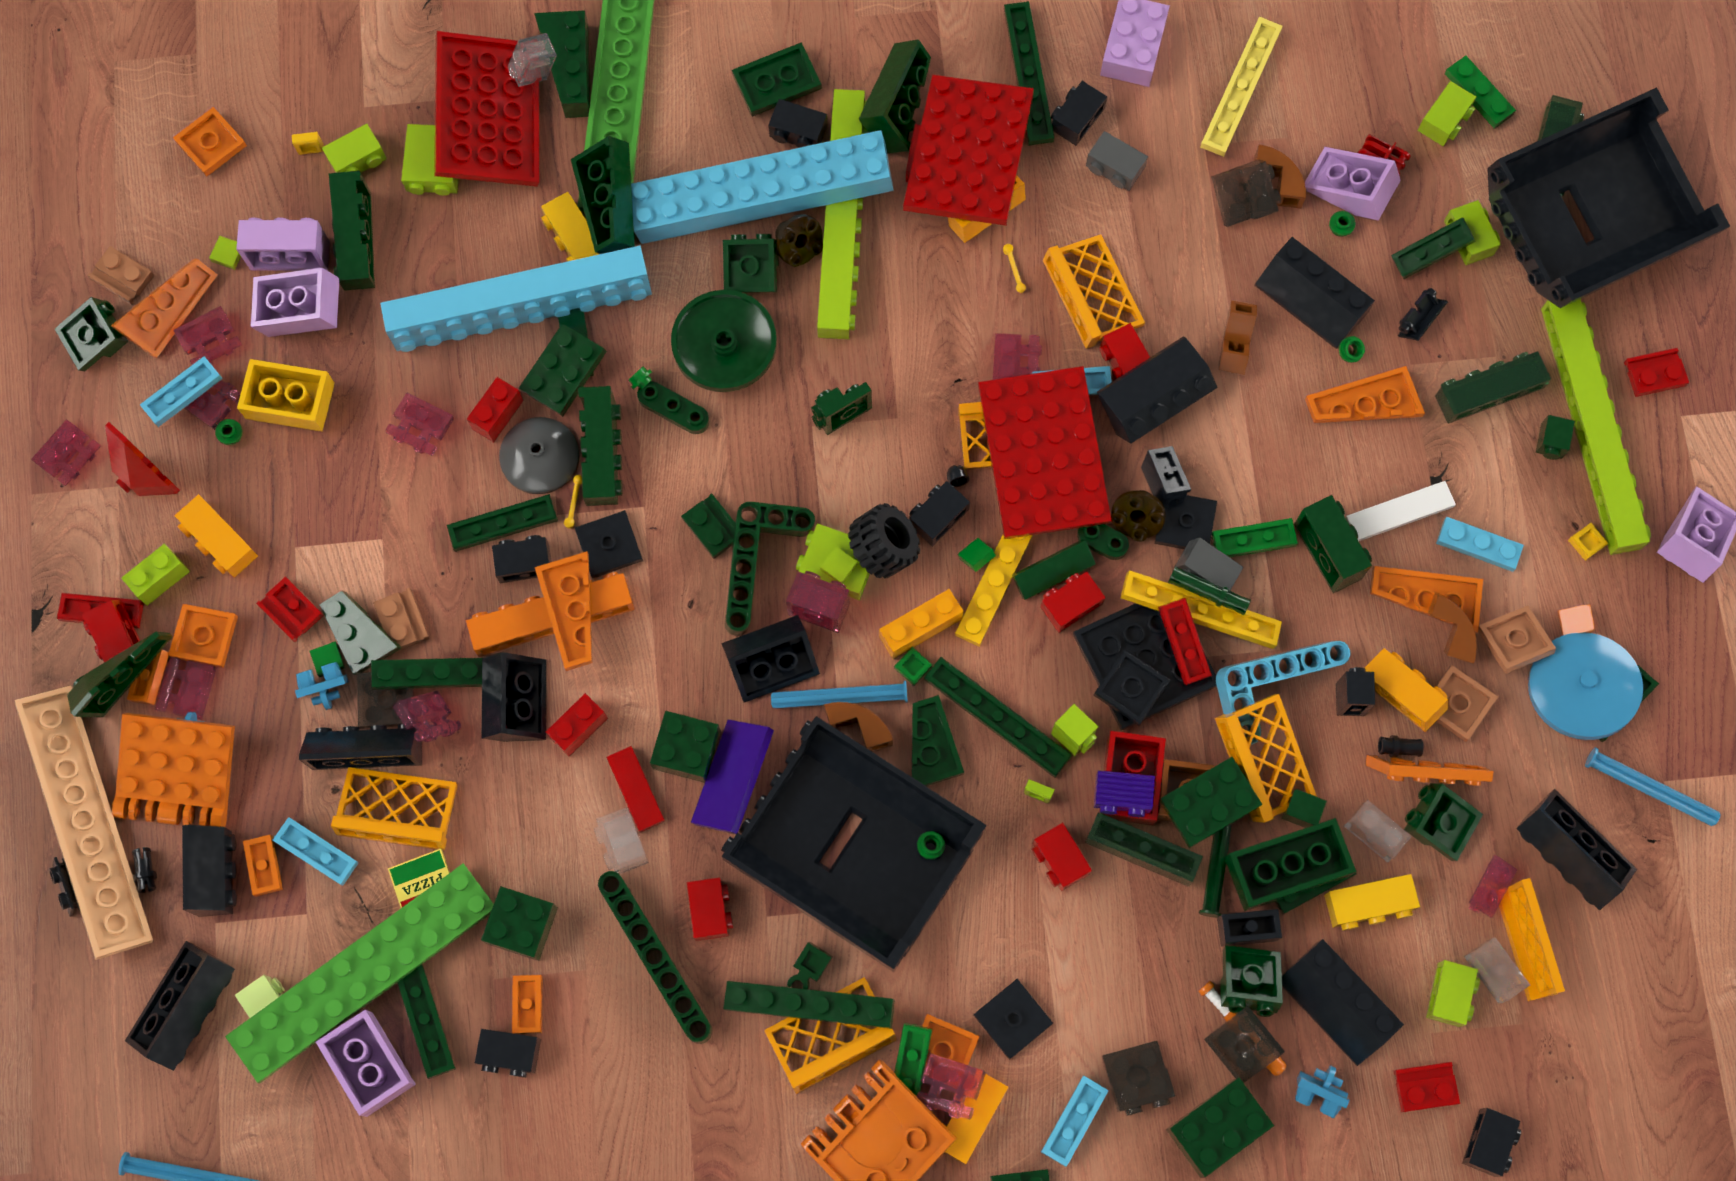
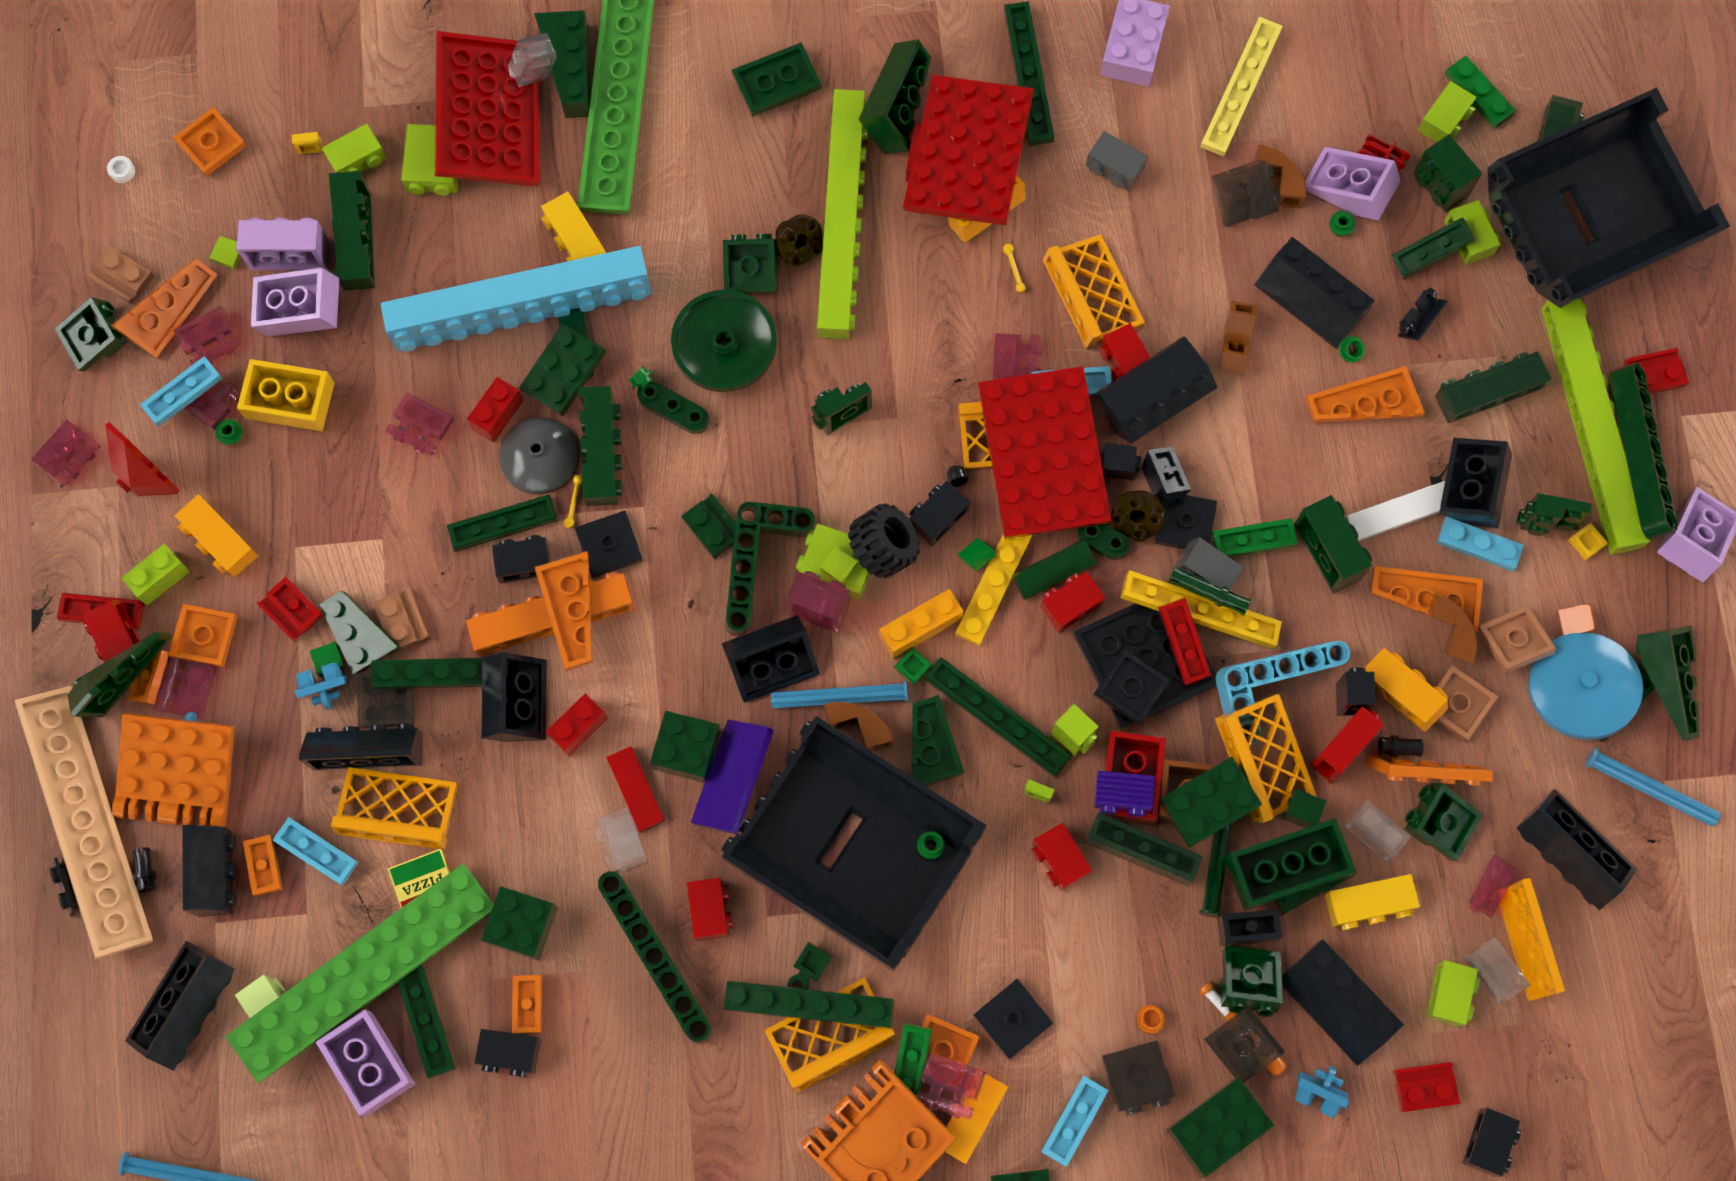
clear pink plate [393,690,461,742] -> none
dark green wedge [571,136,635,254] -> none
medium azure brick [631,130,894,244] -> none
black brick [768,99,828,148] -> none
black brick [1051,80,1107,146] -> none
dark green brick [1535,415,1575,460] -> none
none -> white tile [107,156,135,183]
none -> black brick [1101,443,1141,480]
none -> orange plate [1136,1005,1165,1034]
none -> red brick [1309,706,1384,784]
none -> dark green brick [1413,134,1482,212]
none -> black slope [1439,437,1512,528]
none -> dark green plate [1517,493,1592,536]
none -> dark green beam [1610,362,1678,540]
none -> dark green wedge [1636,625,1699,741]

